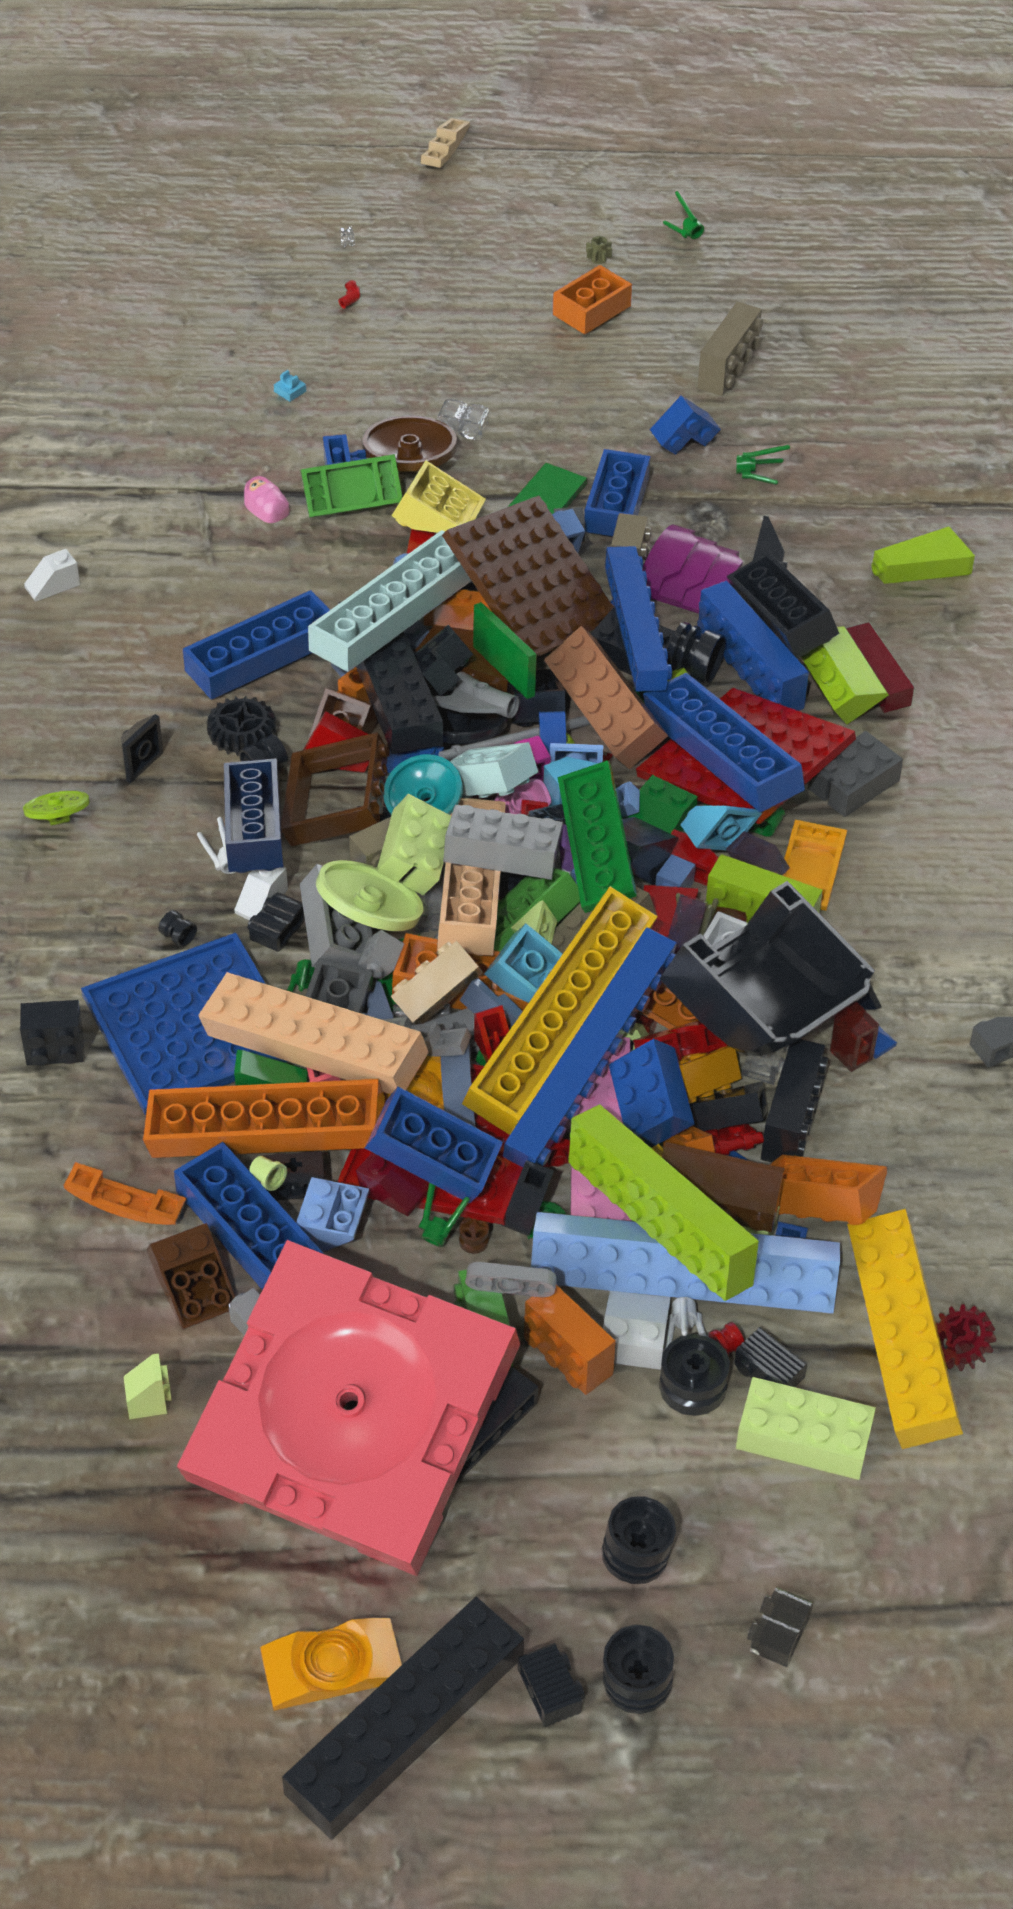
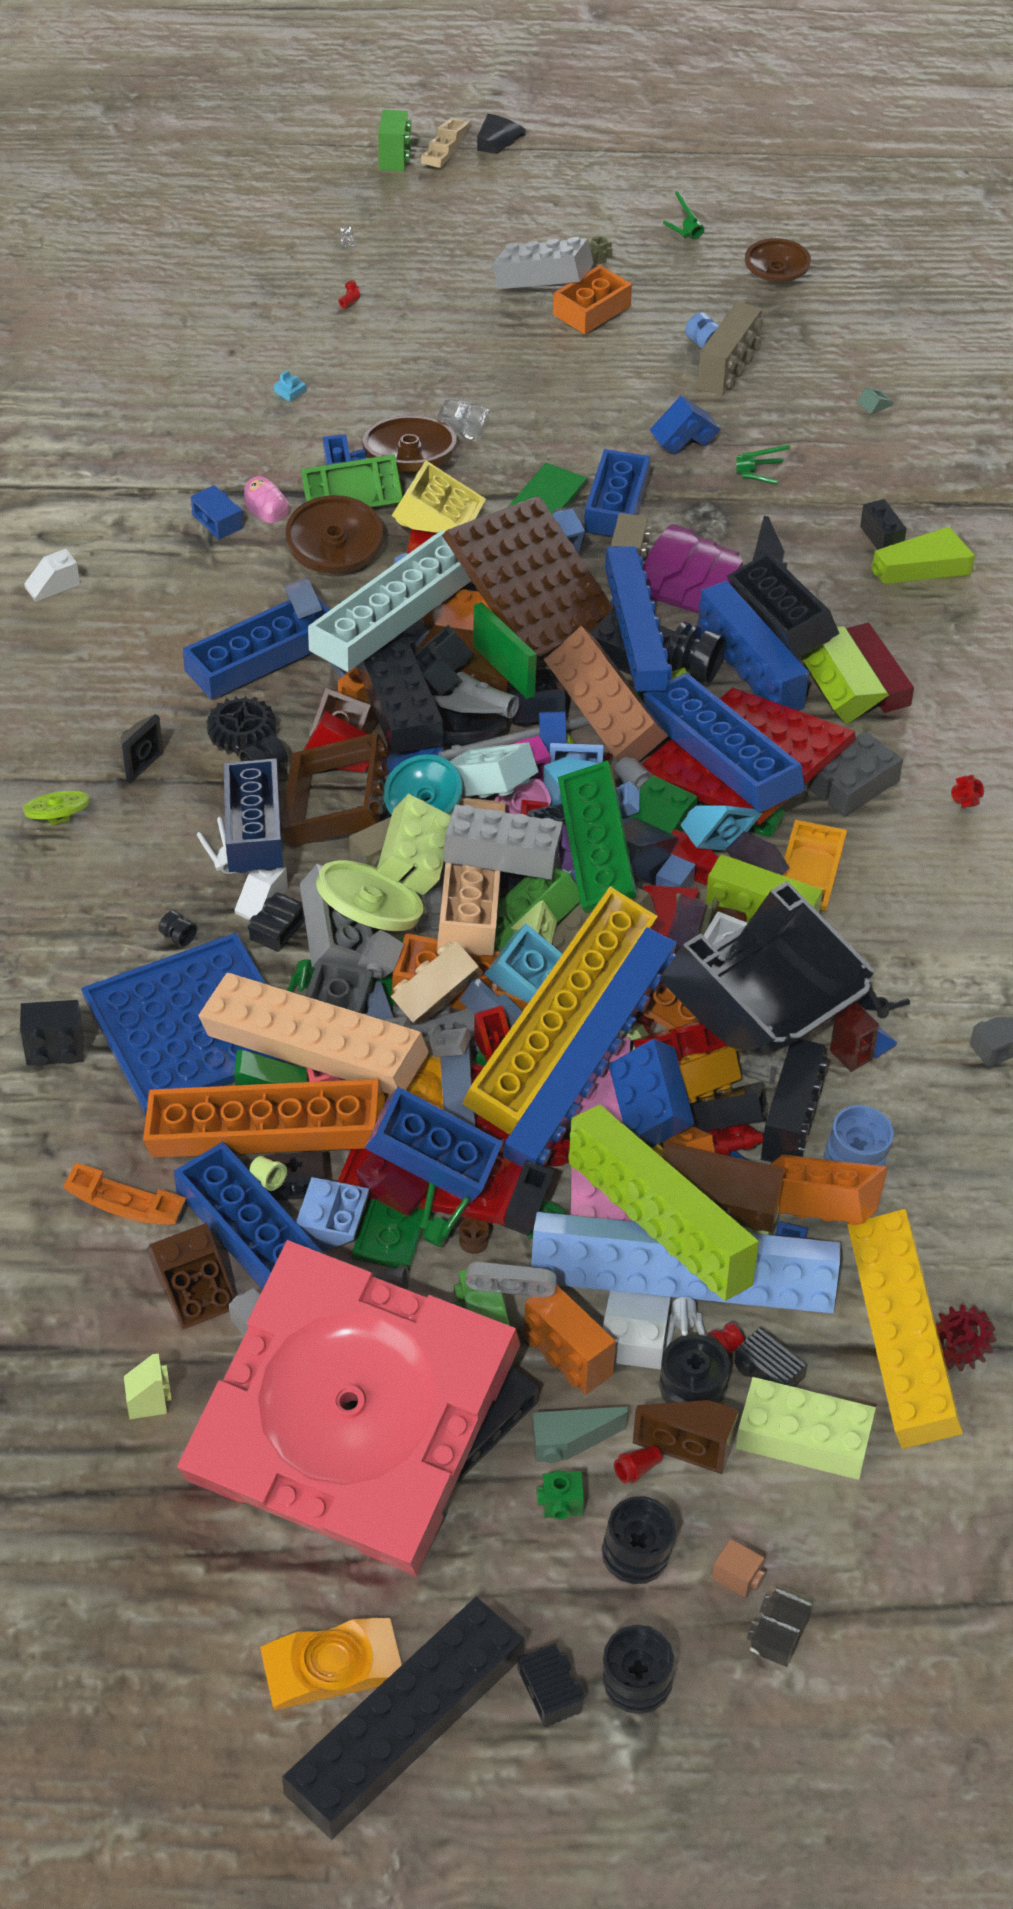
none -> blue brick [191,485,244,540]
none -> sand blue slope [283,577,322,619]
none -> reddish brown dish [286,495,383,574]
none -> green tile [352,1198,424,1271]
none -> dark grey piece [376,1265,409,1290]
none -> bright green brick [378,109,412,171]
none -> black slope [477,113,526,154]
none -> light grey brick [492,237,594,289]
none -> sand green slope [532,1407,628,1463]
none -> green brick [536,1470,584,1520]
none -> red cone [614,1445,662,1483]
none -> light grey brick [615,757,652,789]
none -> reddish brown slope [633,1400,739,1474]
none -> medium blue wheel [685,312,719,349]
none -> nougat brick [712,1539,766,1598]
none -> reddish brown dish [745,238,811,283]
none -> medium blue wheel [824,1105,894,1166]
none -> sand green slope [858,387,893,414]
none -> black brick [860,499,907,550]
none -> black hand [877,997,910,1019]
none -> red gear [951,775,984,808]

